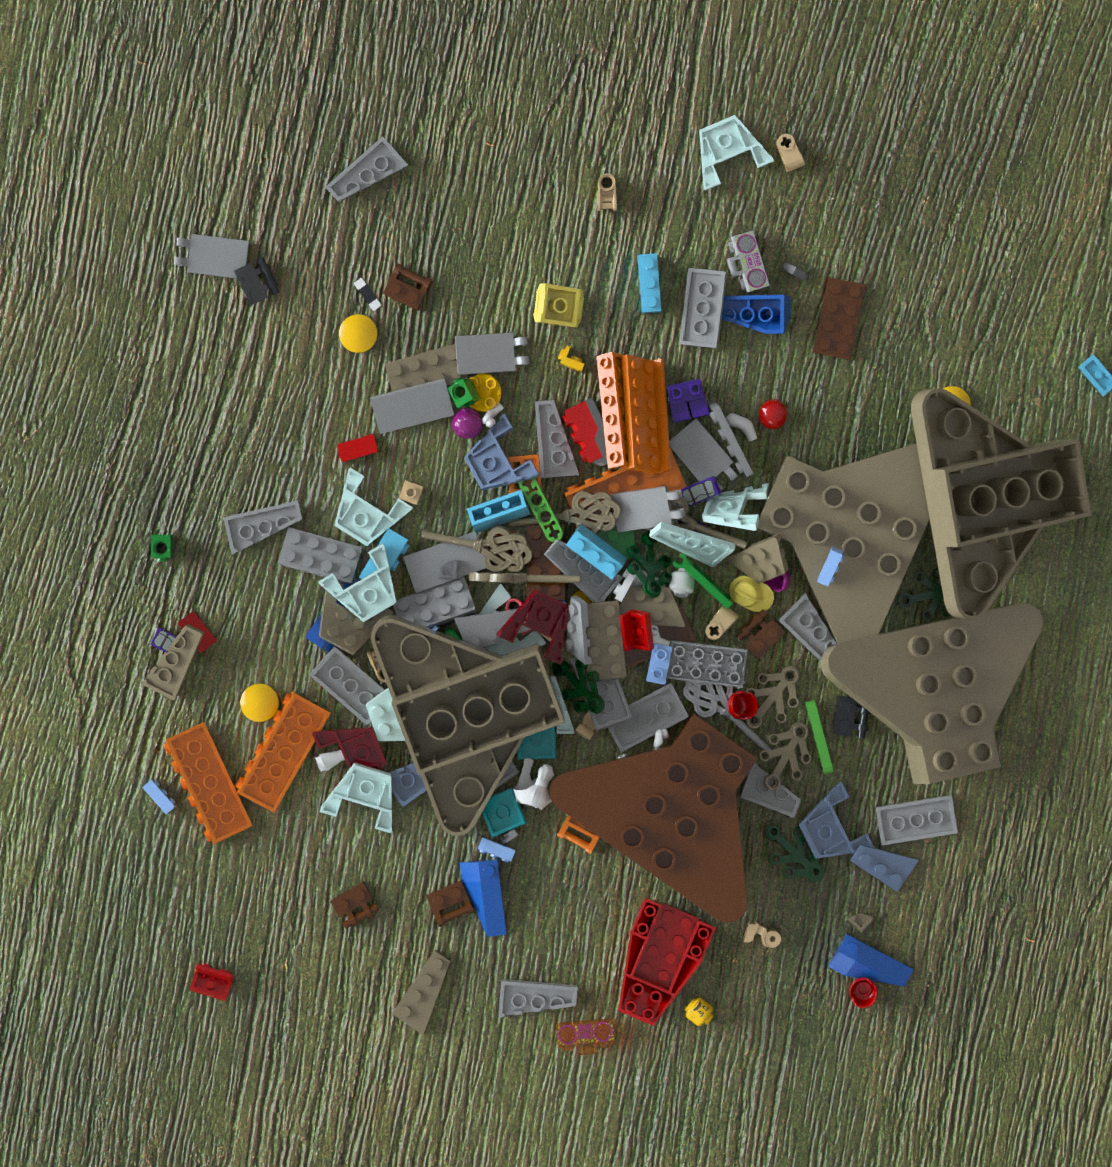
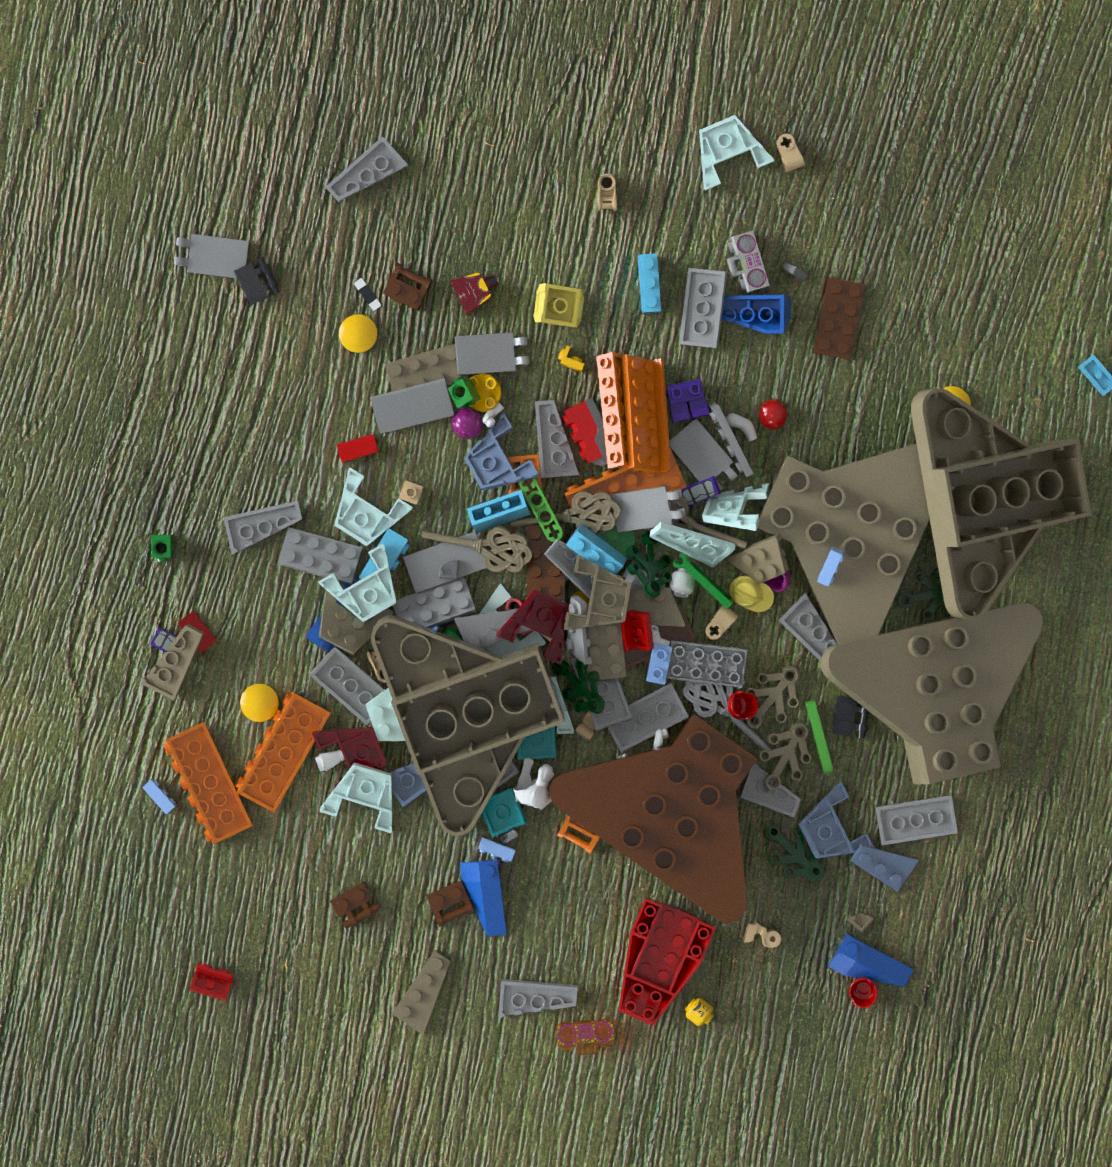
dark tan piece [469,572,581,584] -> none
reddish brown plate [736,609,786,659] -> none
none -> dark red torso [450,272,499,315]
none -> dark tan wing [564,555,631,630]

